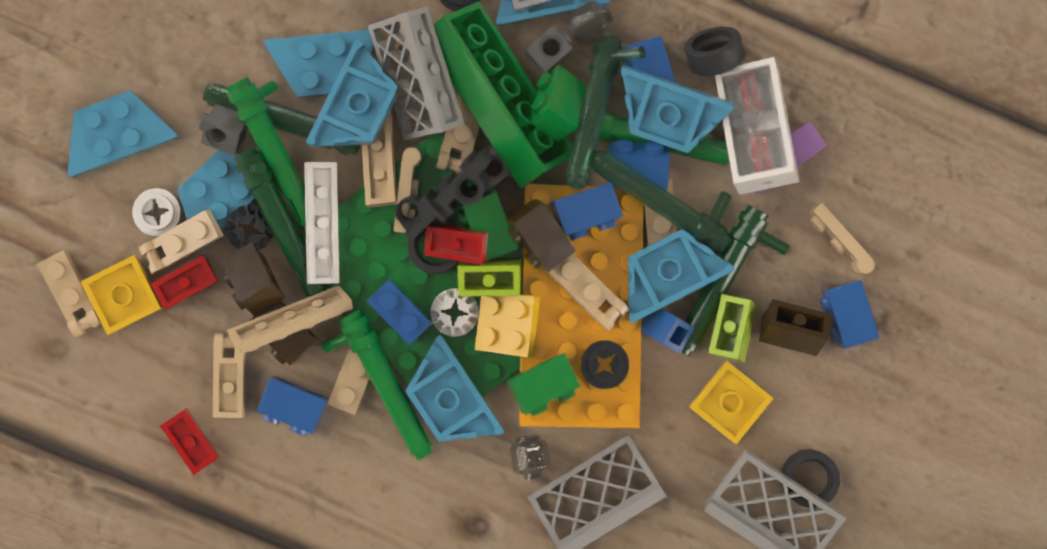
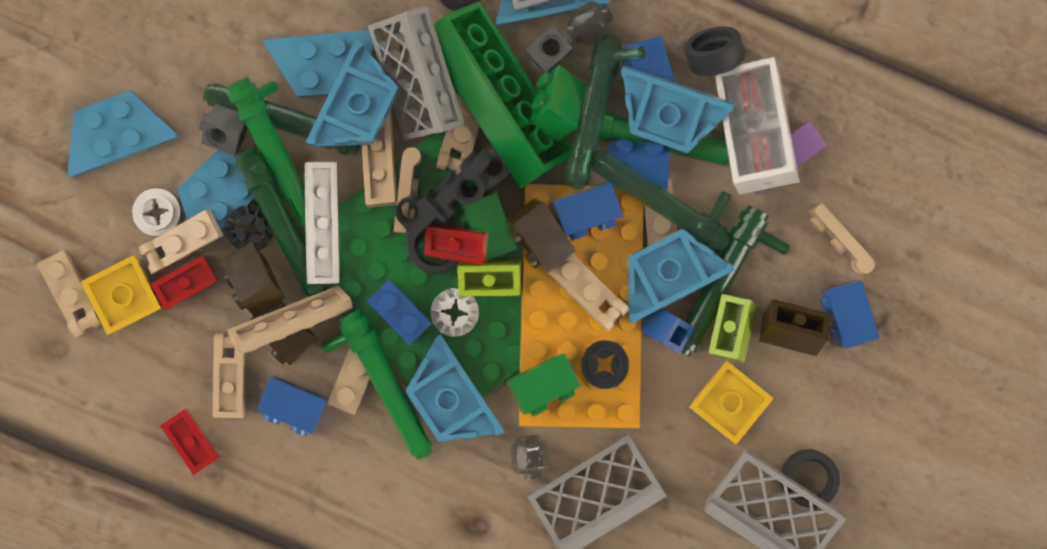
yellow plate [475,294,540,357] -> none

